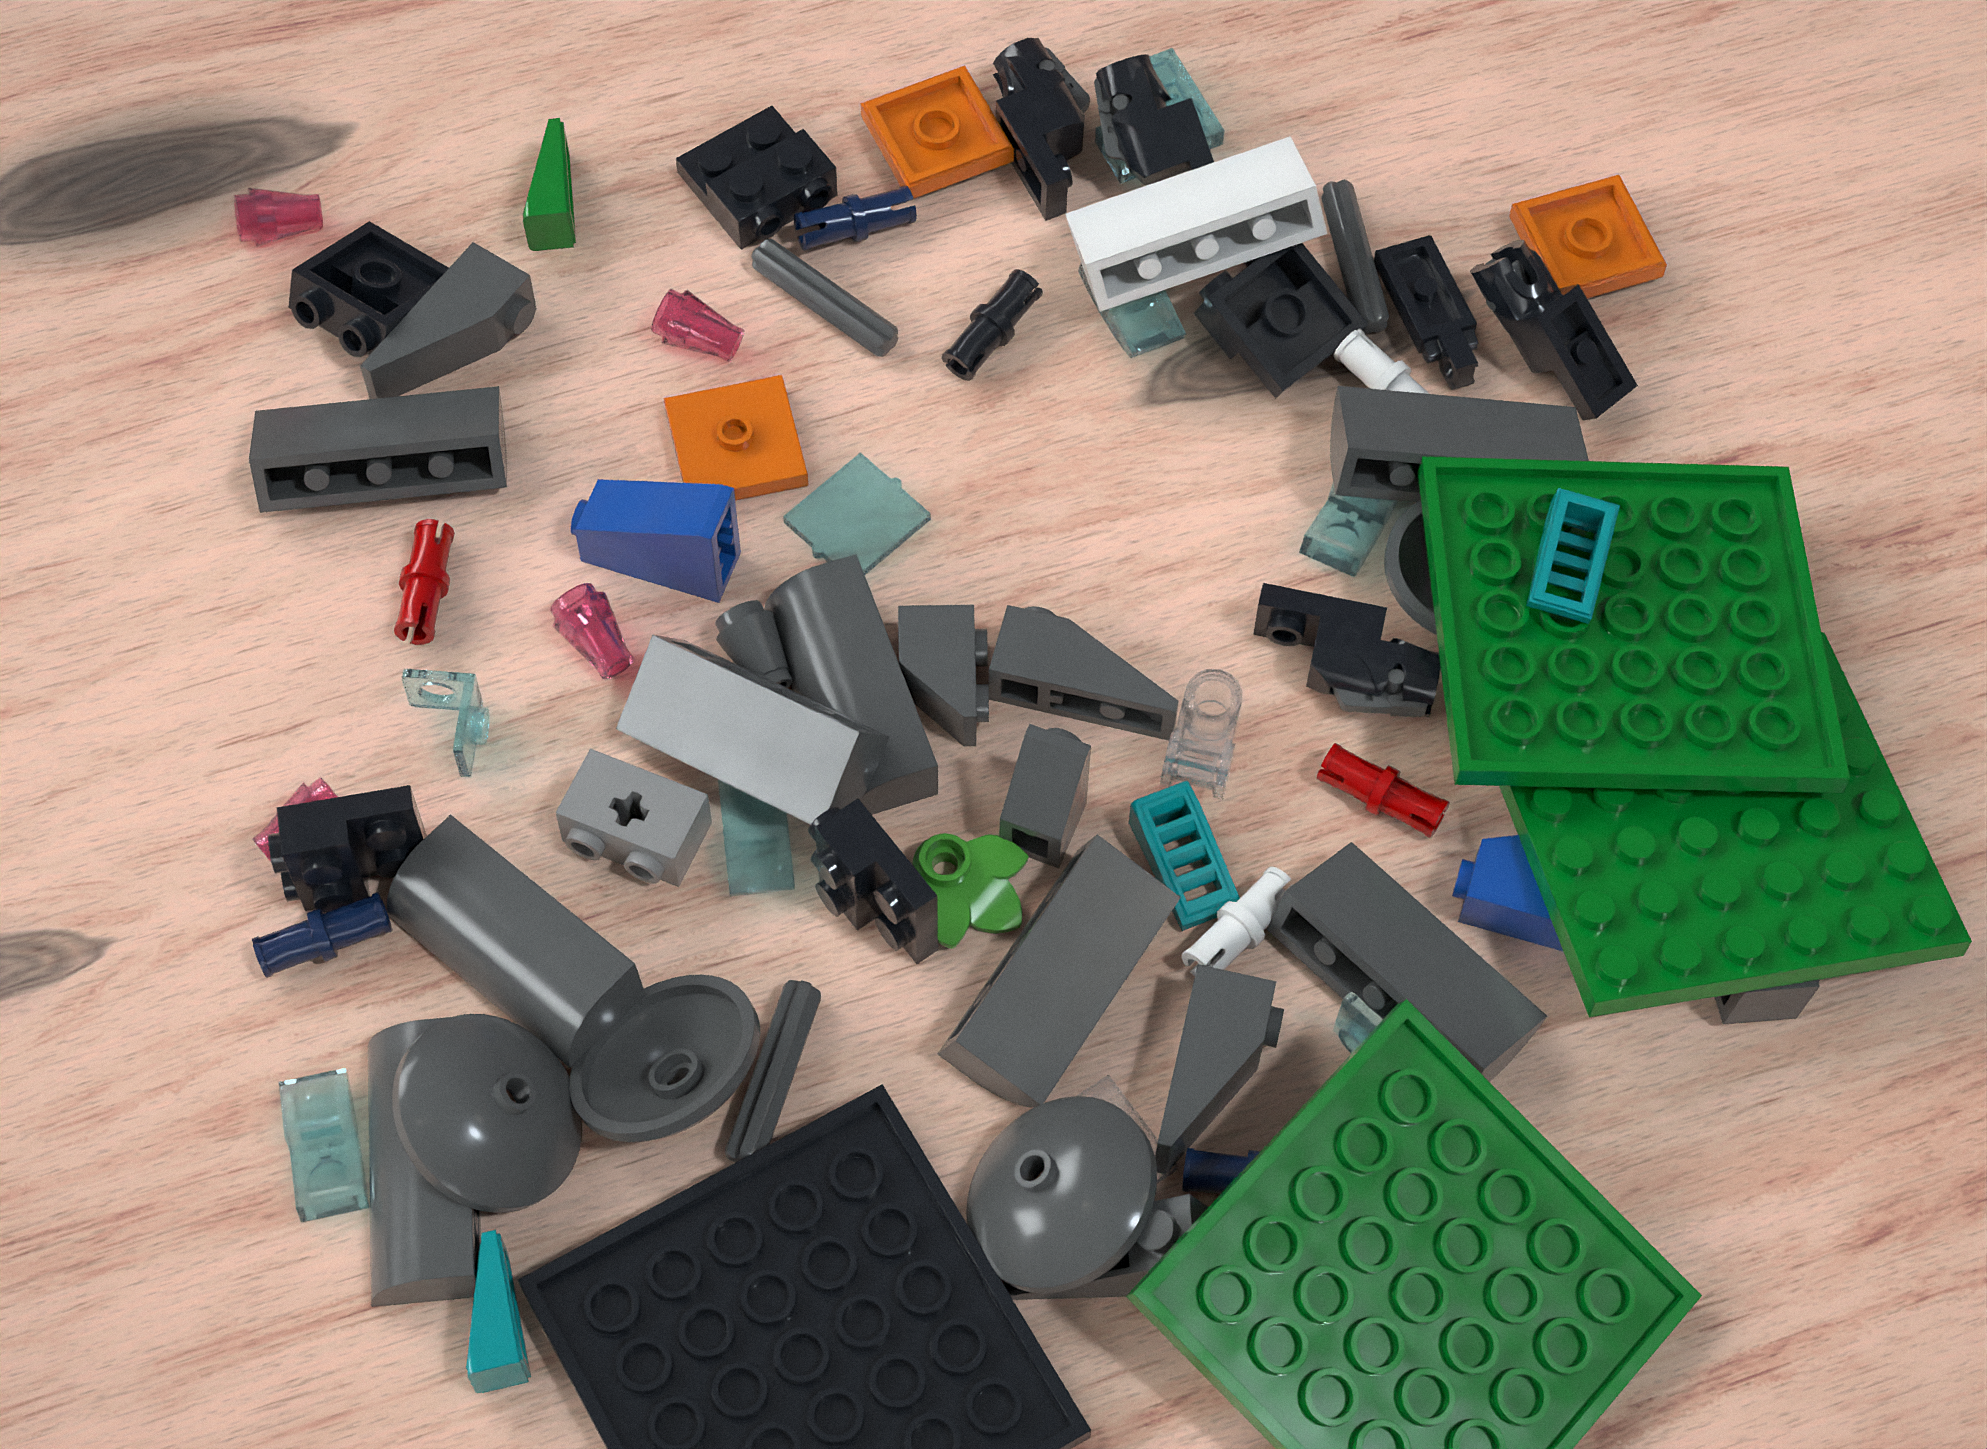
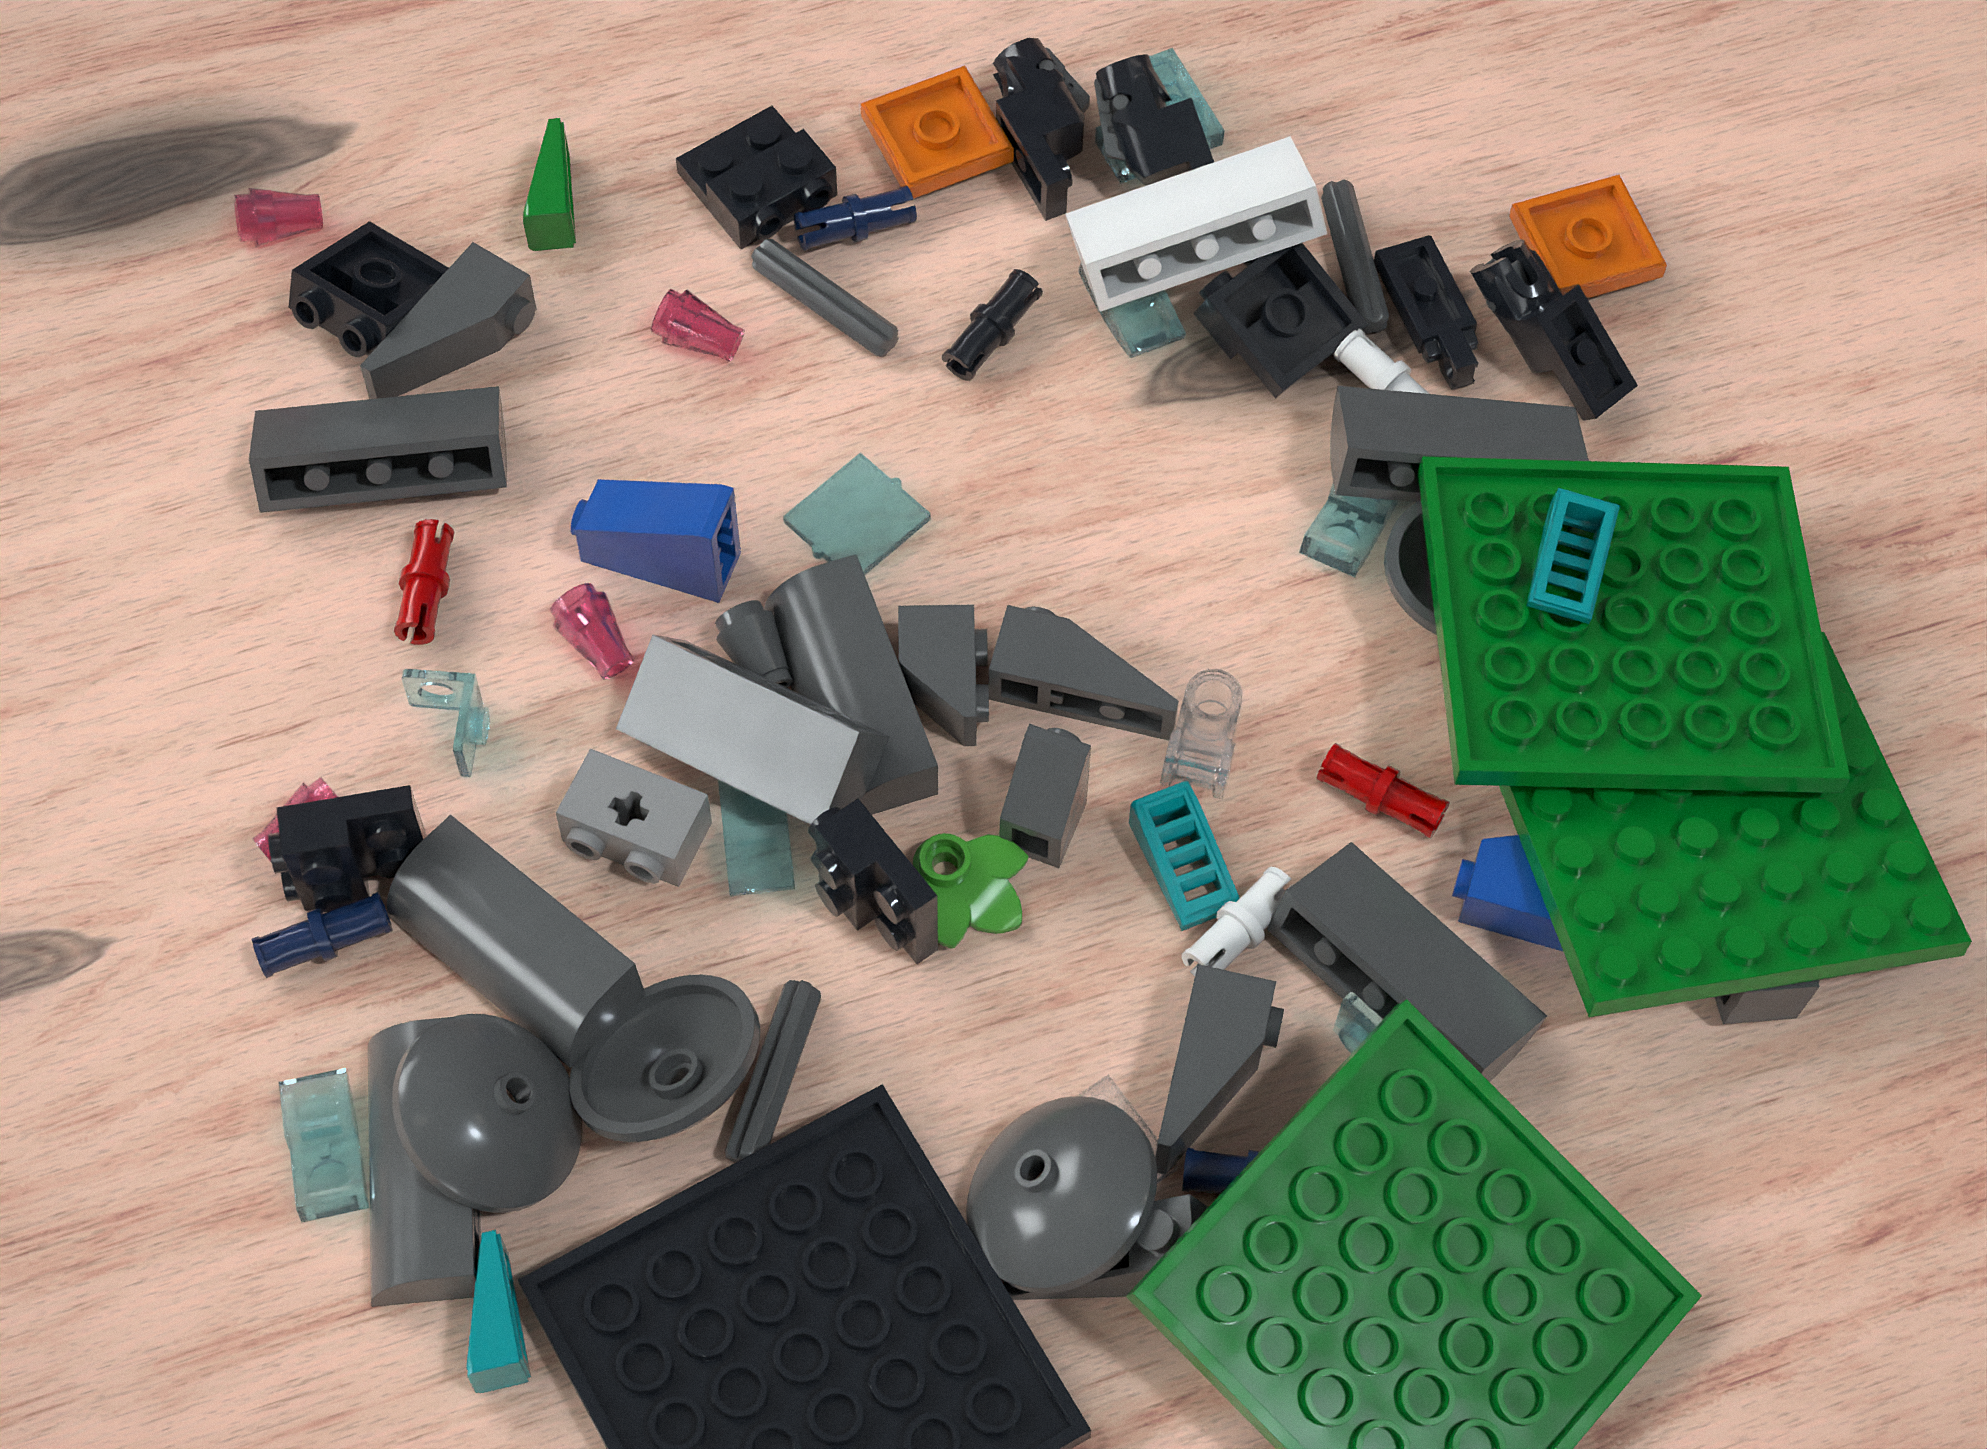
orange plate [664,375,809,500] -> none
dark grey brick [937,834,1181,1108] -> none
black plate [1253,583,1441,717] -> none

